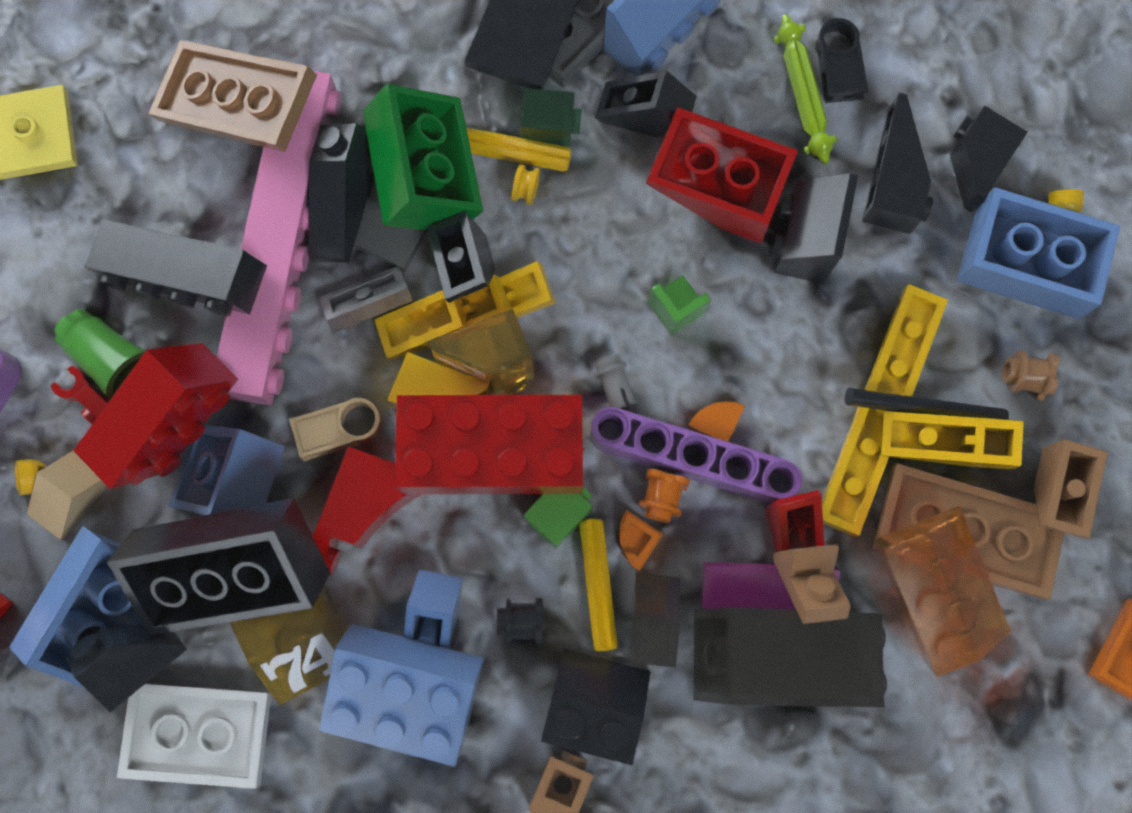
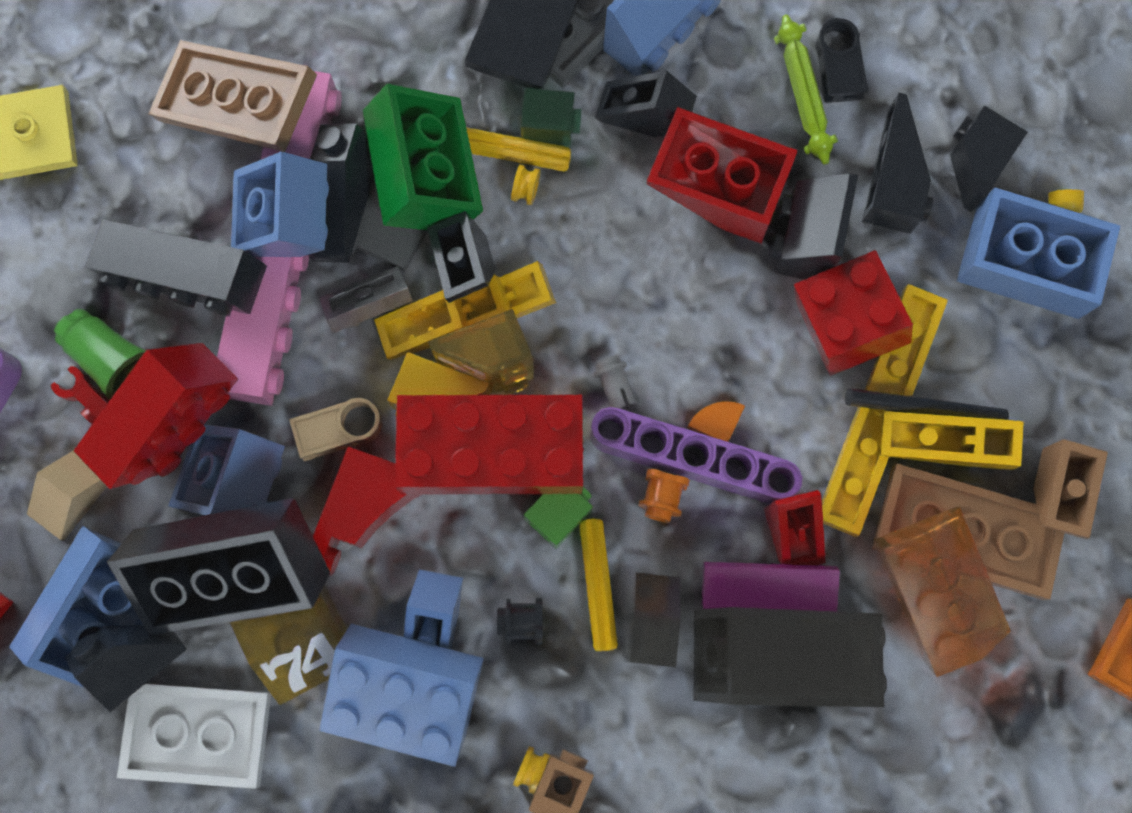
yellow hinge [14,459,47,496] -> none
black slope [541,649,651,766] -> none
orange tile [619,510,663,572] -> none
bright green panel [647,275,711,336] -> none
medium nougat slope [773,545,851,624] -> none
medium nougat brick [1002,350,1060,401] -> none
none -> medium blue slope [231,151,329,257]
none -> yellow bush [513,746,550,795]
none -> red brick [793,250,913,376]

